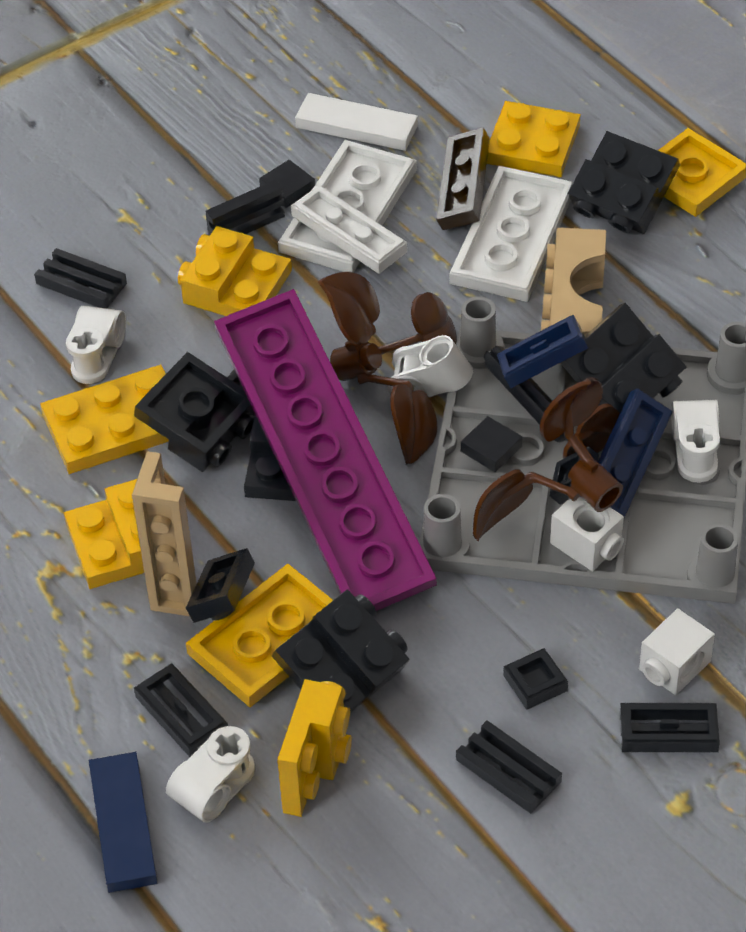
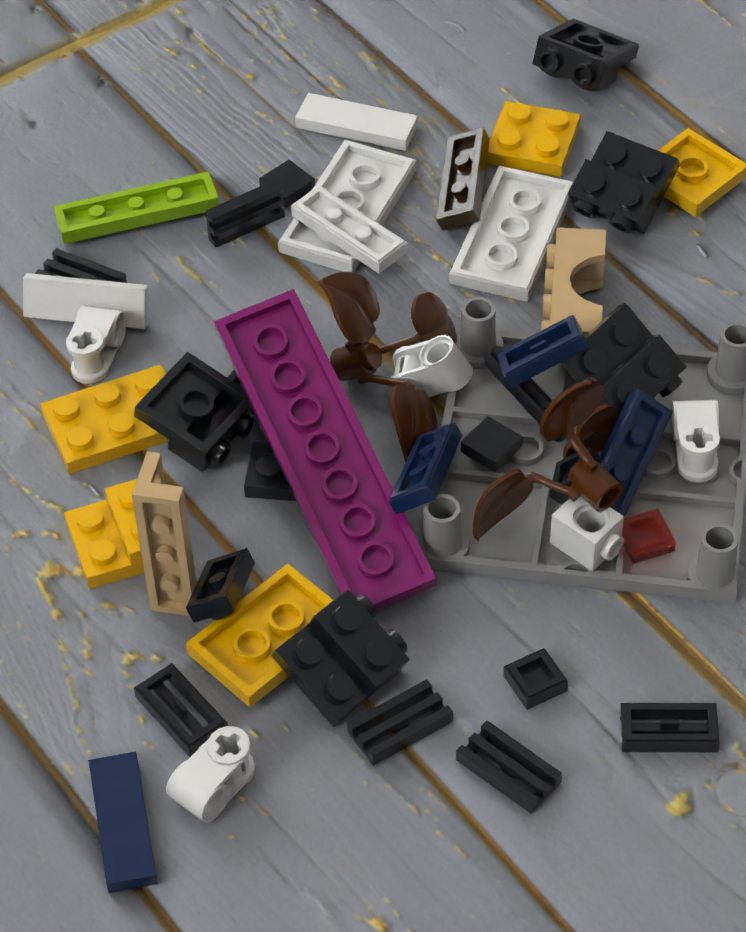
yellow plate [178,226,292,316] -> none
yellow plate [277,679,352,817] -> none
white brick [639,608,715,695] -> none
none -> white tile [23,273,148,329]
none -> lime plate [53,171,219,244]
none -> black tile [347,679,453,766]
none -> dark blue tile [389,423,463,515]
none -> black plate [532,18,639,91]
none -> clear red tile [622,508,676,564]

